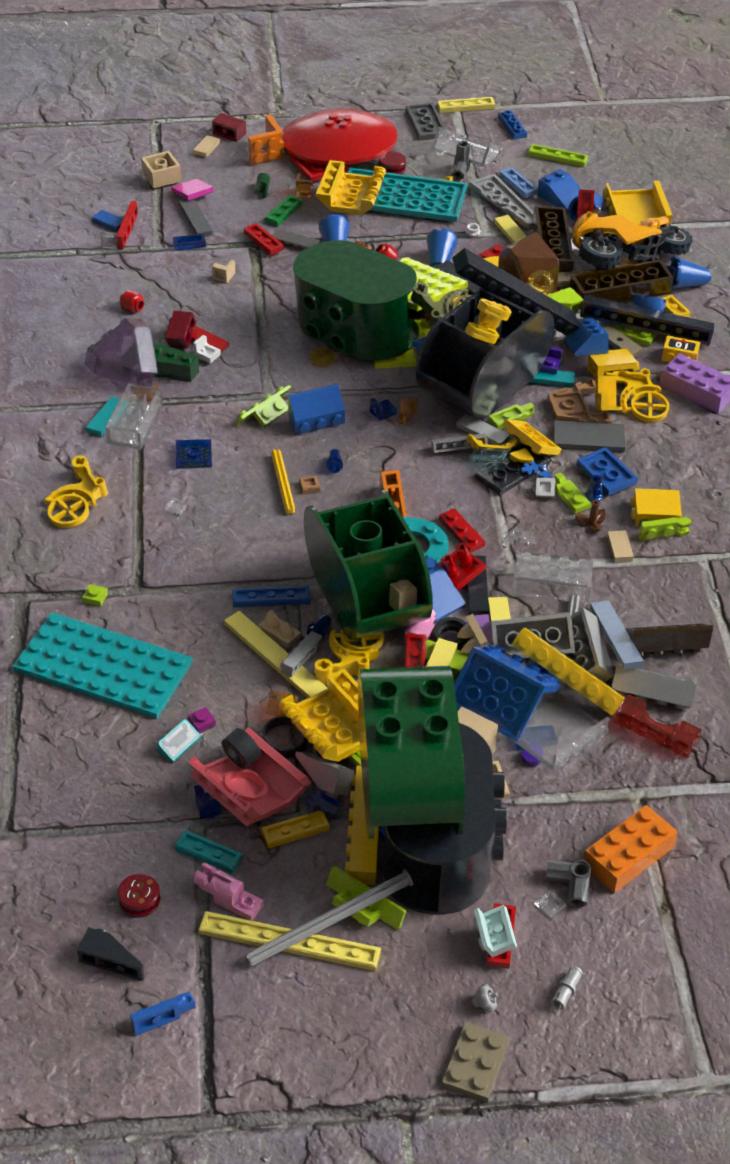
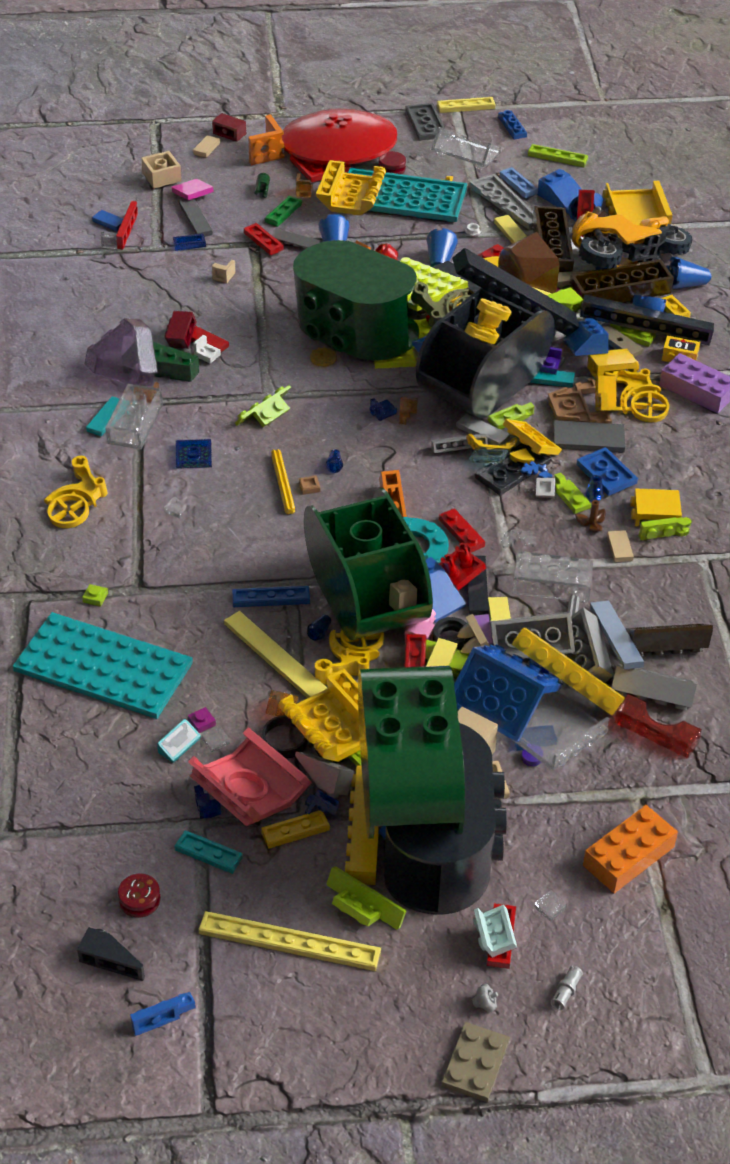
red head [119,290,145,314] -> none
bright pink plate [194,863,264,921] -> none
black tyre [221,728,261,769] -> none
light grey axle [246,869,413,966] -> none
tan tile [258,610,301,649] -> none
light grey piece [280,631,323,677] -> none
blue slope [288,384,345,435] -> none
dark grey piece [451,140,471,181] -> none
clear yellow gear [527,270,554,295] -> none
dark grey piece [546,860,591,908] -> none

